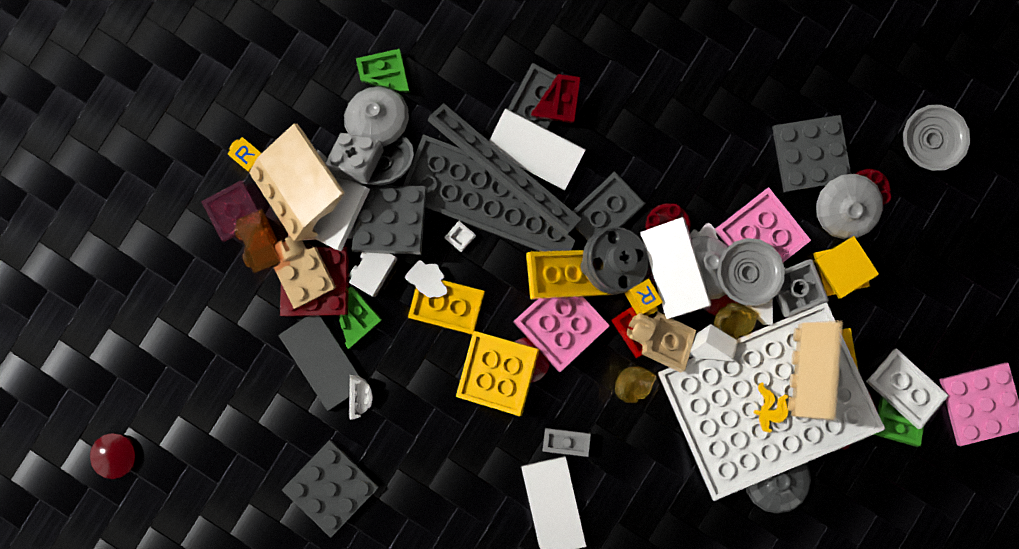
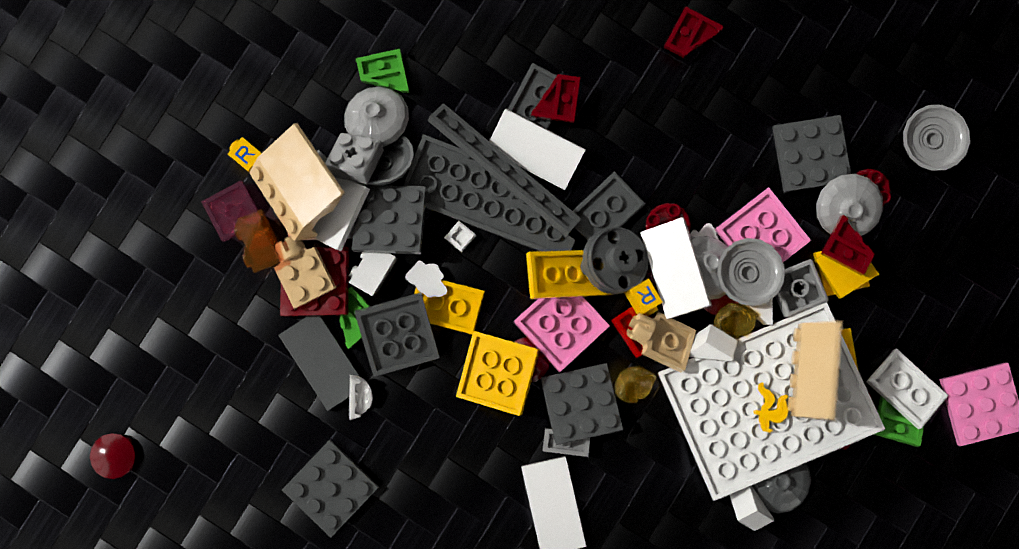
none -> dark grey plate [355,292,439,377]
none -> dark grey plate [540,363,623,445]
none -> dark red wing [664,7,724,58]
none -> white slope [729,485,774,531]
none -> dark red wing [821,215,875,275]

